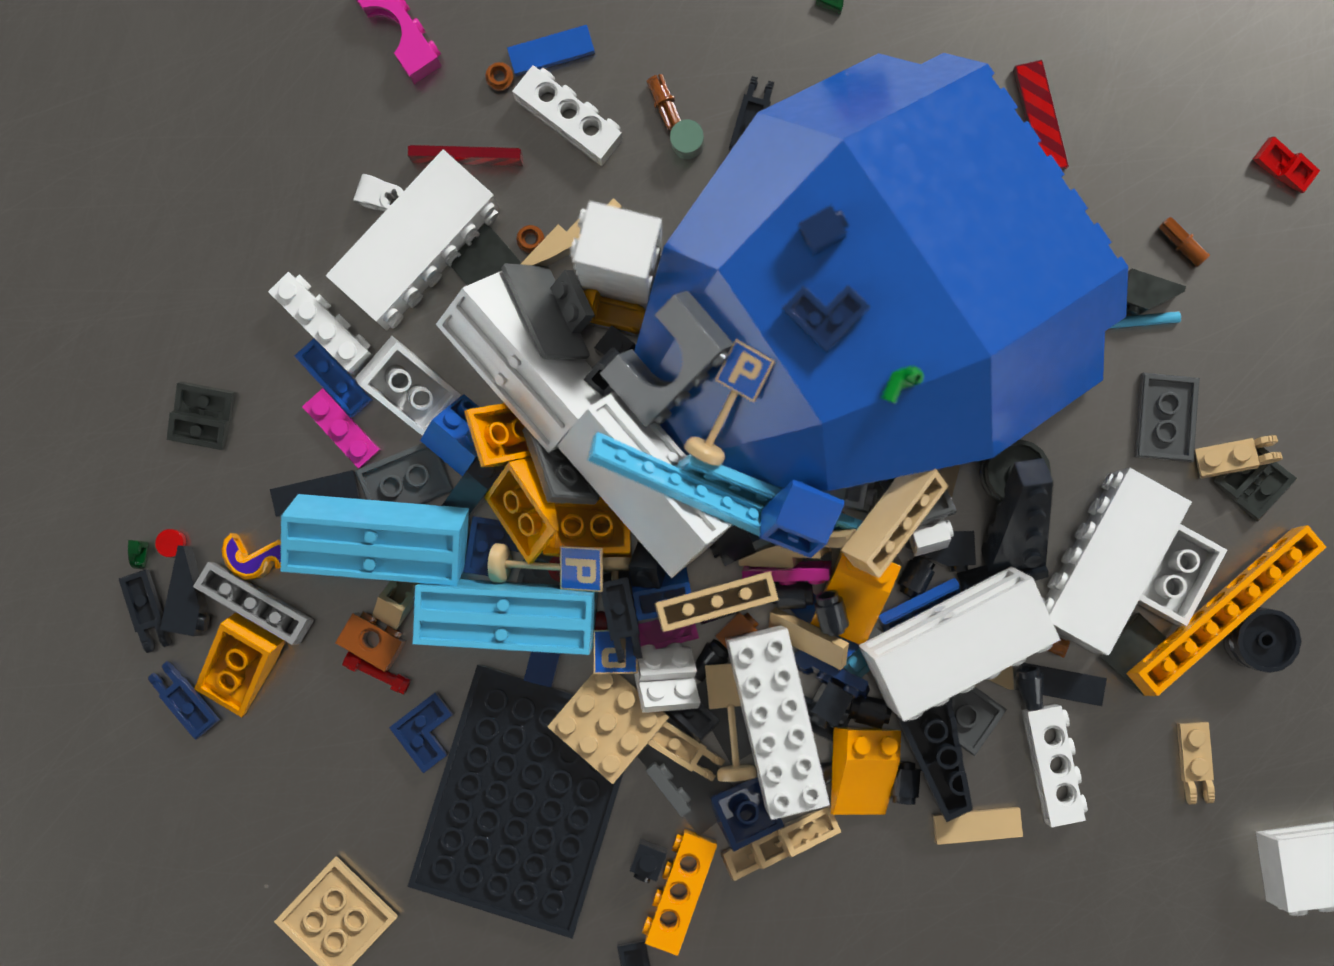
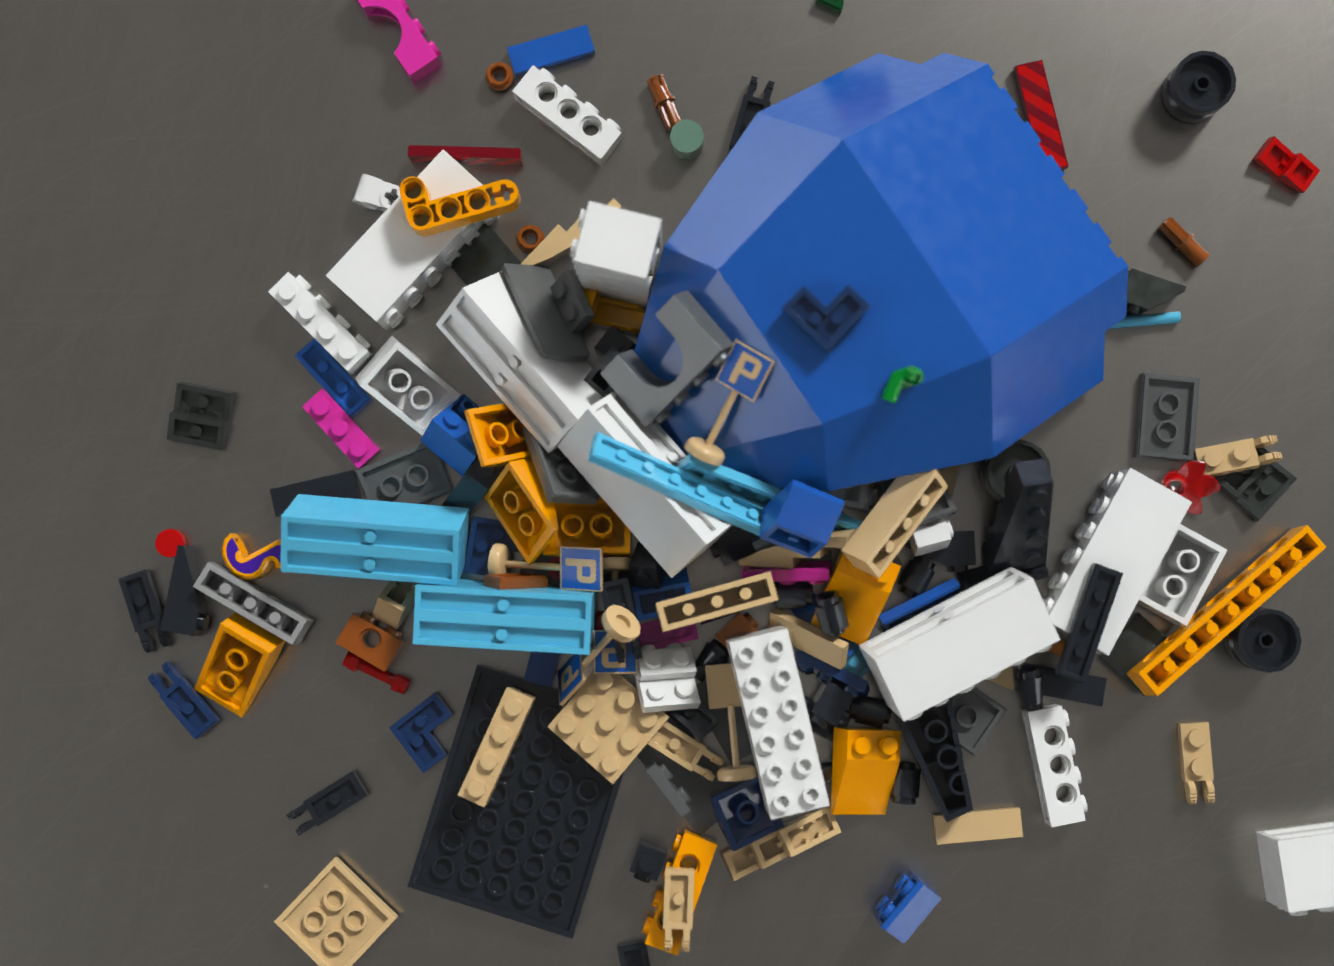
dark green tile [128,540,149,570] -> none
dark blue brick [798,205,849,256] -> none
none -> black hinge [286,770,369,836]
none -> light orange beam [399,176,521,237]
none -> tan brick [458,685,536,807]
none -> dark orange tile [483,572,548,590]
none -> tan piece [557,605,640,706]
none -> tan hinge [663,867,695,952]
none -> blue slope [874,870,941,943]
none -> black tile [1054,563,1123,685]
none -> red plate [1161,461,1220,514]
none -> black wheel [1162,50,1236,123]

